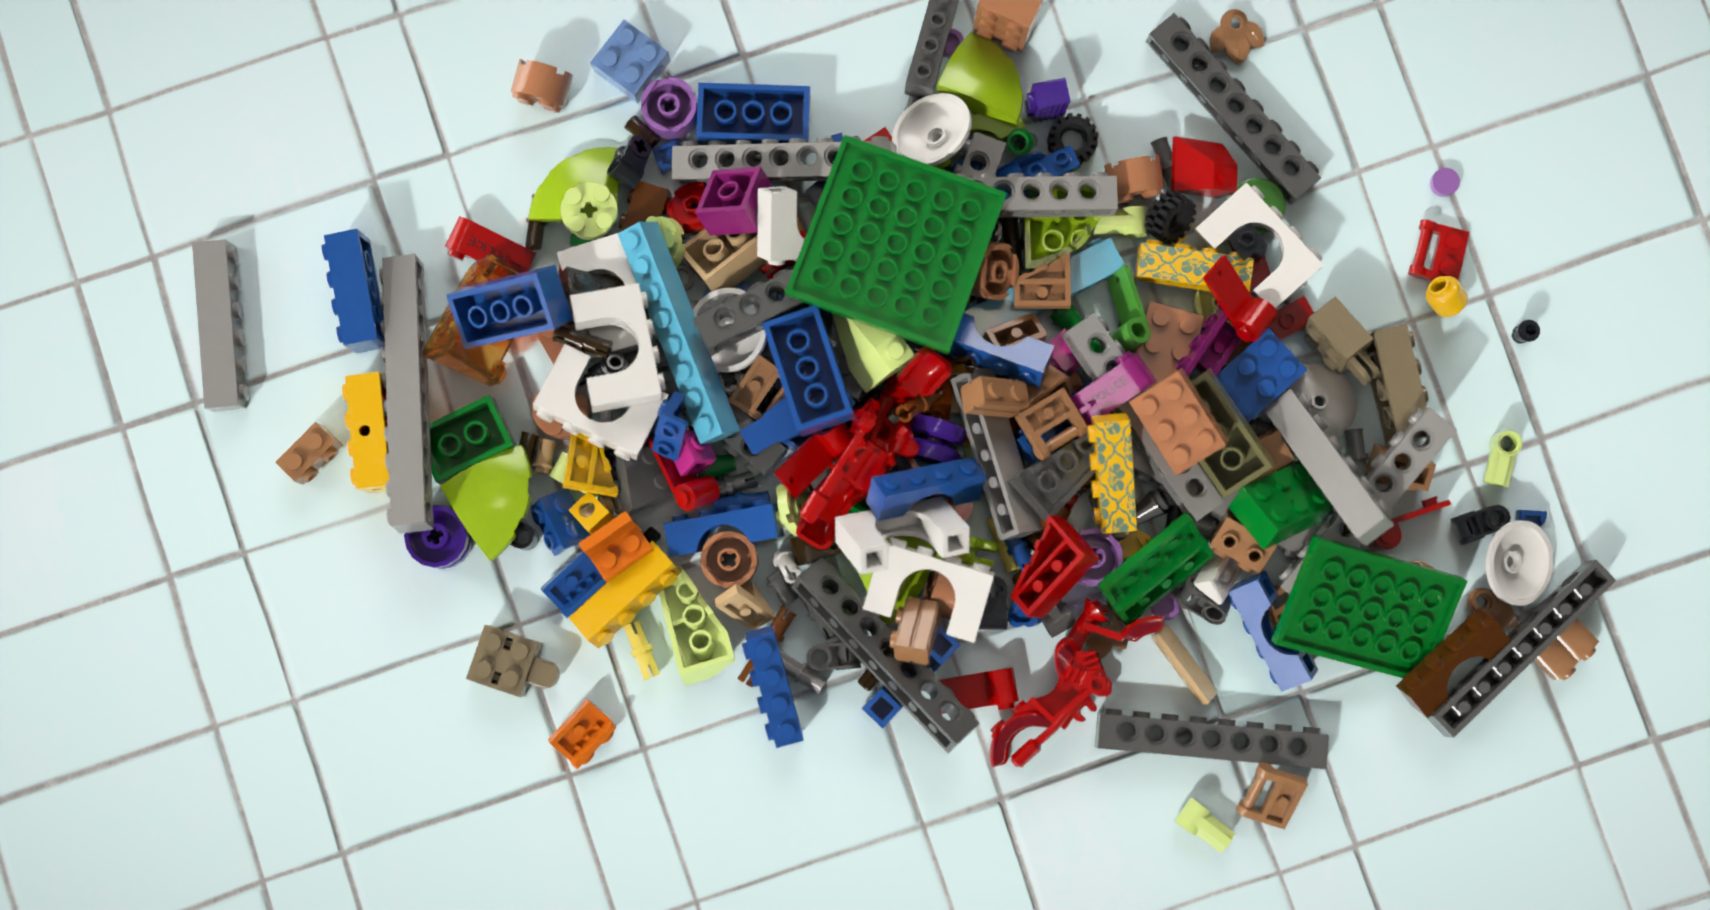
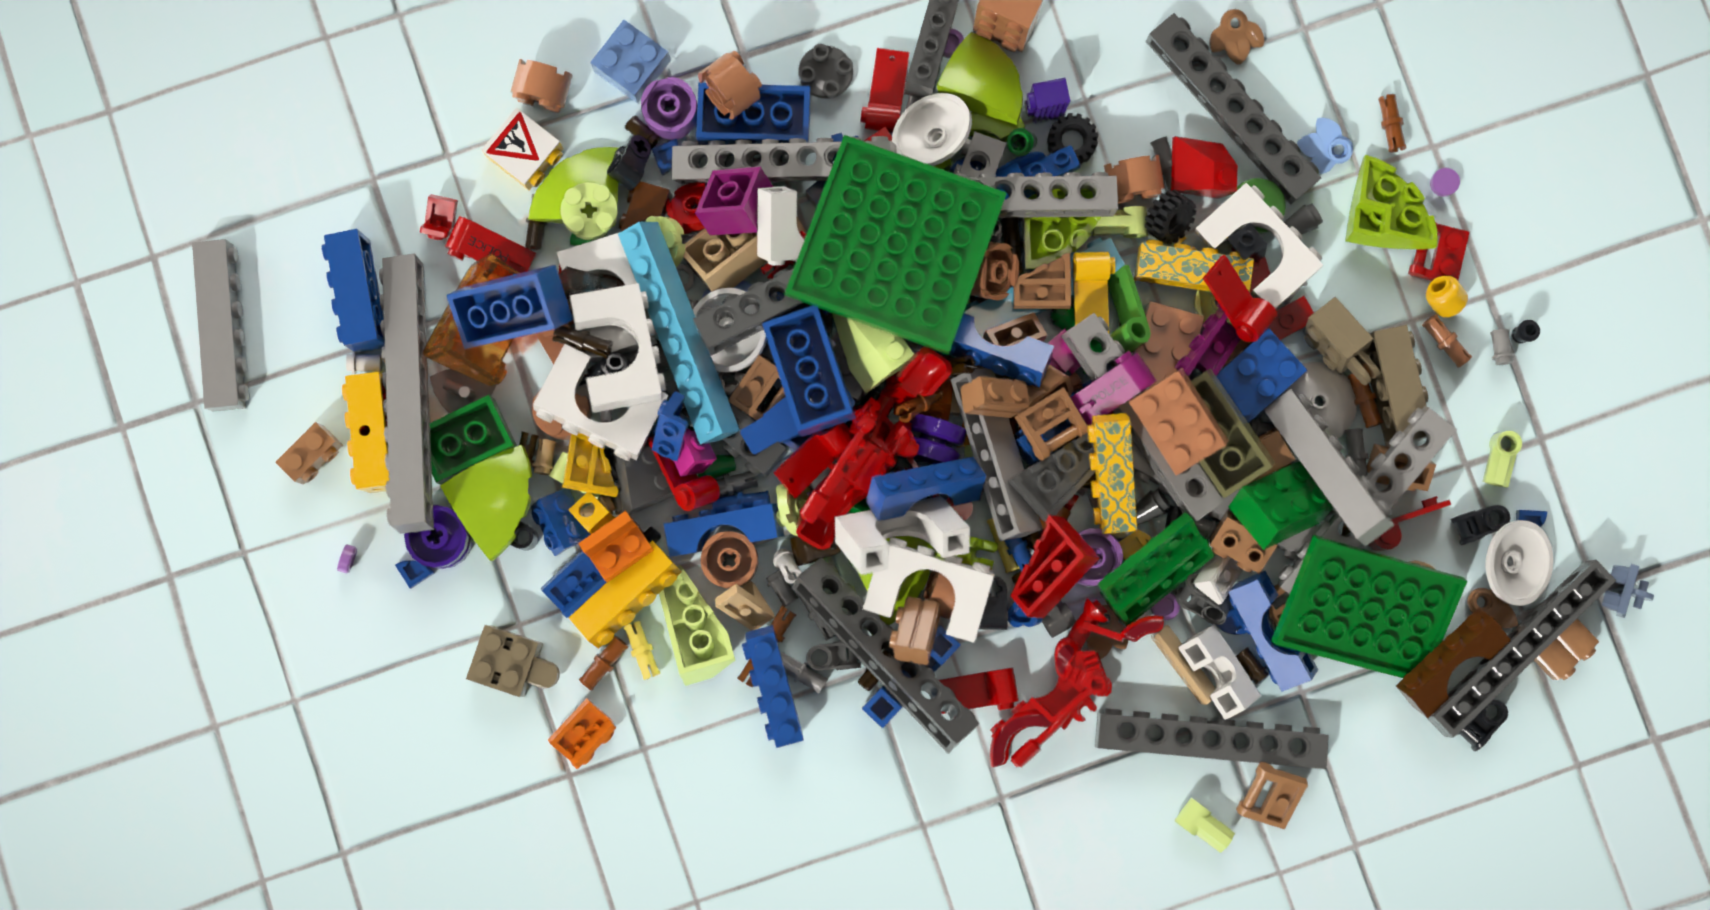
none -> medium lavender tile [337,544,357,574]
none -> white pin [346,352,382,374]
none -> blue tile [395,560,435,589]
none -> bracket [420,194,458,240]
none -> light grey shield [429,368,500,414]
none -> piece [481,107,564,191]
none -> dark orange pin [579,636,629,691]
none -> nougat brick [698,51,762,119]
none -> dark grey dish [798,44,853,99]
none -> red door [860,48,910,133]
none -> yellow door [1073,252,1115,335]
none -> white arch [1178,624,1261,720]
none -> blue tile [1216,607,1247,635]
none -> dark brown pin [1236,647,1269,684]
none -> dark grey cone [1284,203,1323,234]
none -> light blue plate [1297,118,1353,174]
none -> lime brick [1345,155,1438,249]
none -> dark orange pin [1347,374,1383,429]
none -> dark orange pin [1378,94,1407,153]
none -> nougat pin [1422,314,1472,368]
none -> black piece [1457,699,1508,752]
none -> light grey pin [1490,329,1515,365]
none -> sand blue hips [1602,564,1655,618]

